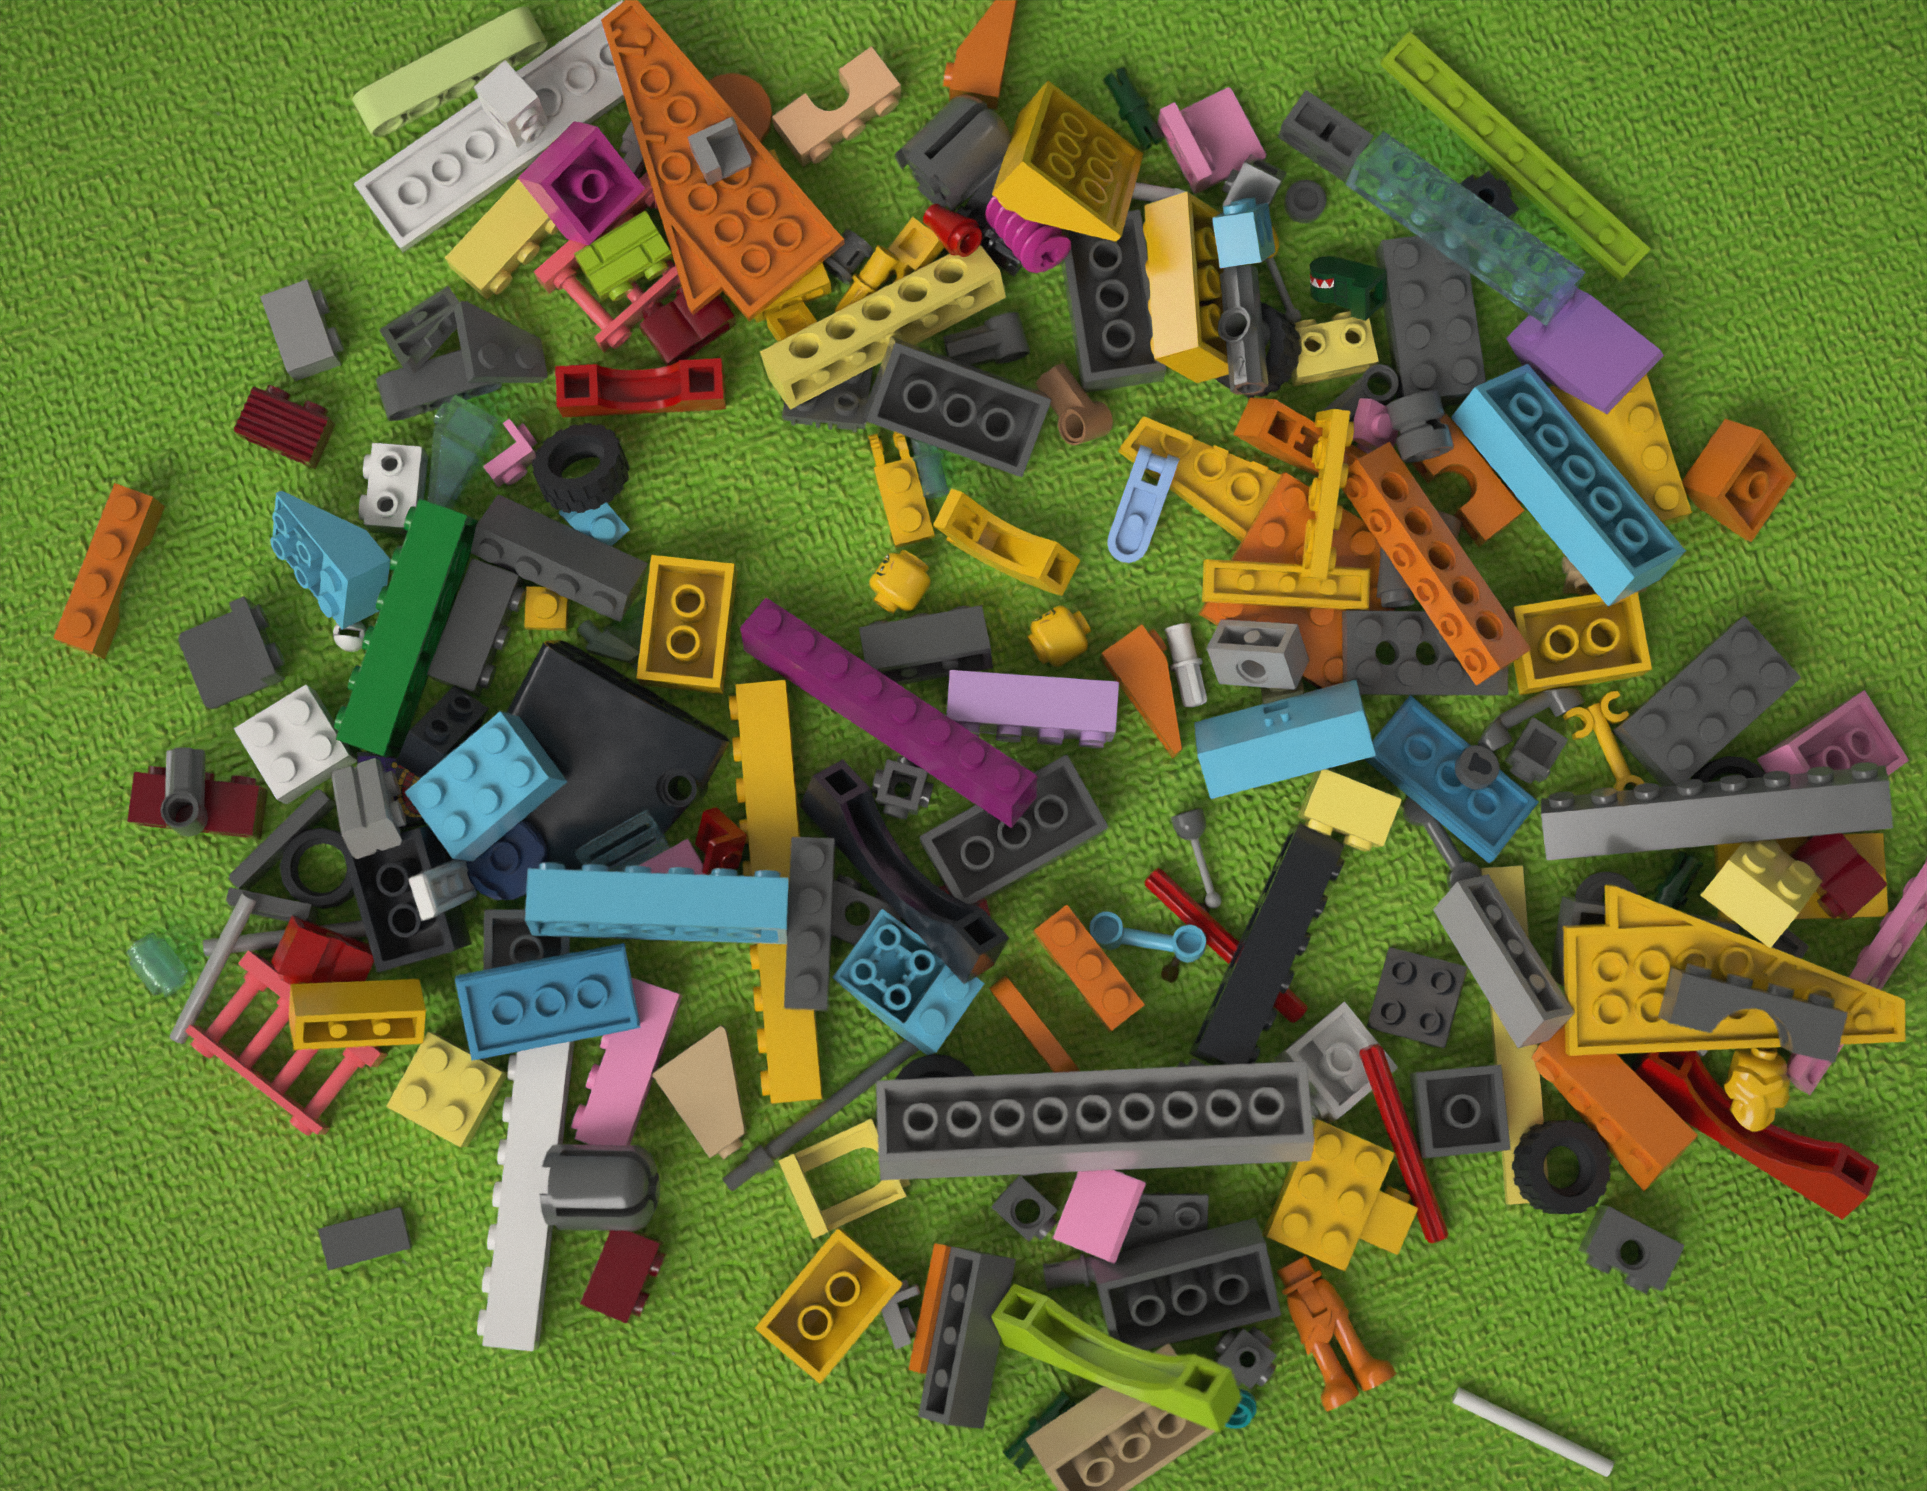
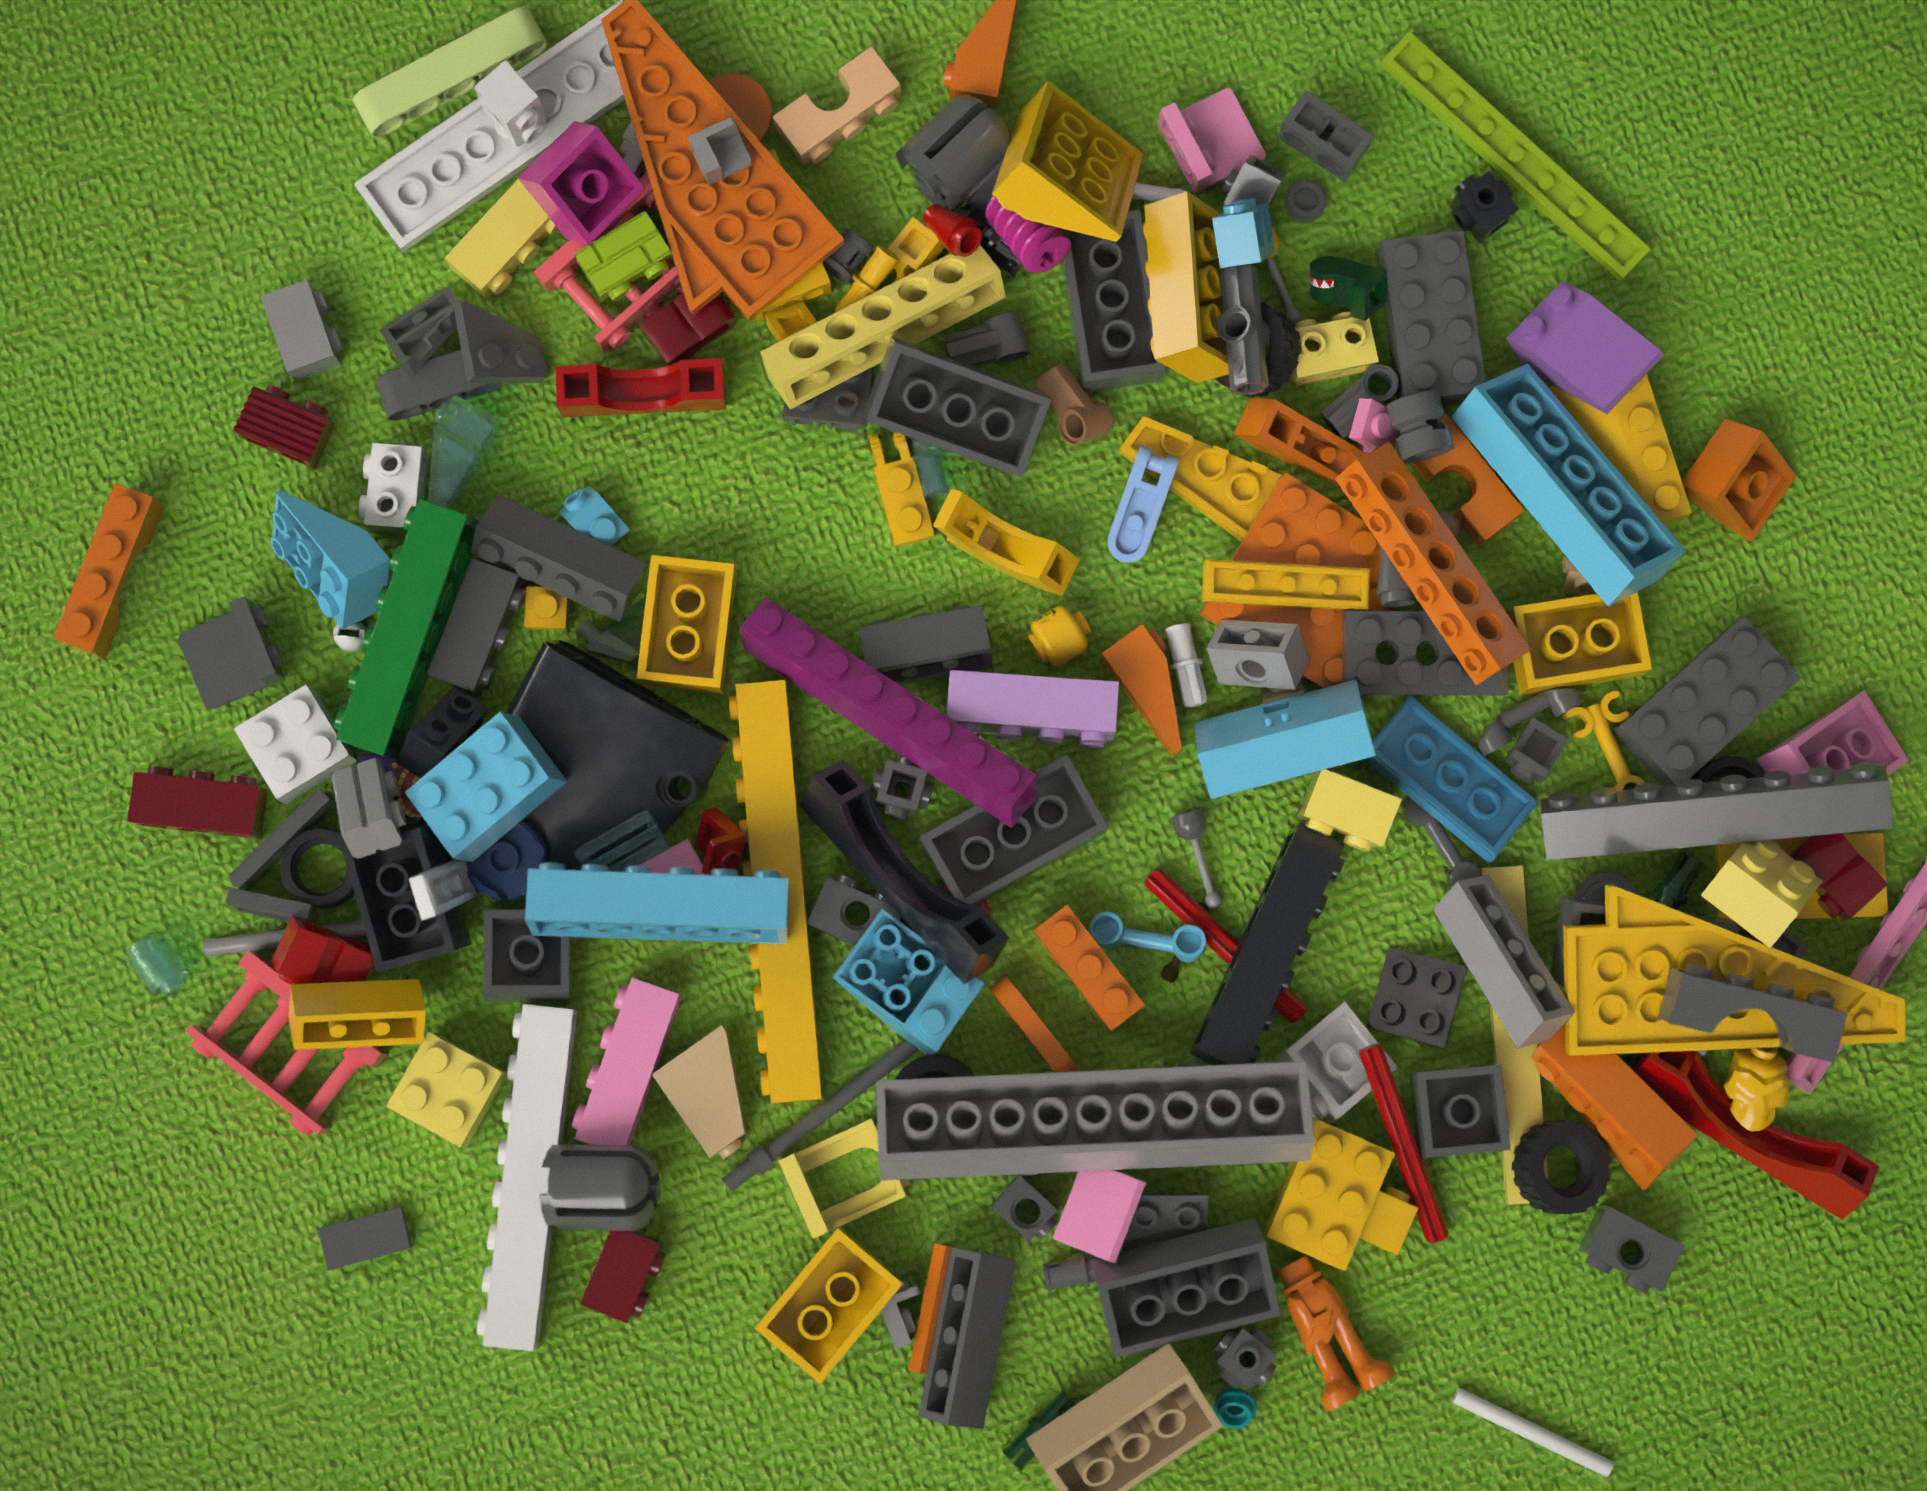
dark grey piece [160,748,208,837] -> none
light grey bar [169,892,258,1044] -> none
dark azure tile [455,943,641,1061] -> none
bright pink bracket [483,418,537,487] -> none
black tyre [532,423,630,513] -> none
dark grey brick [784,837,836,1012] -> none
yellow head [869,550,931,614] -> none
lime arch [991,1283,1242,1433] -> none
dark green pin [1103,67,1165,151] -> none
yellow wing [1301,409,1354,580] -> none
clear light blue brick [1346,131,1586,326] -> none
dark grey tile [1455,745,1499,790] -> none

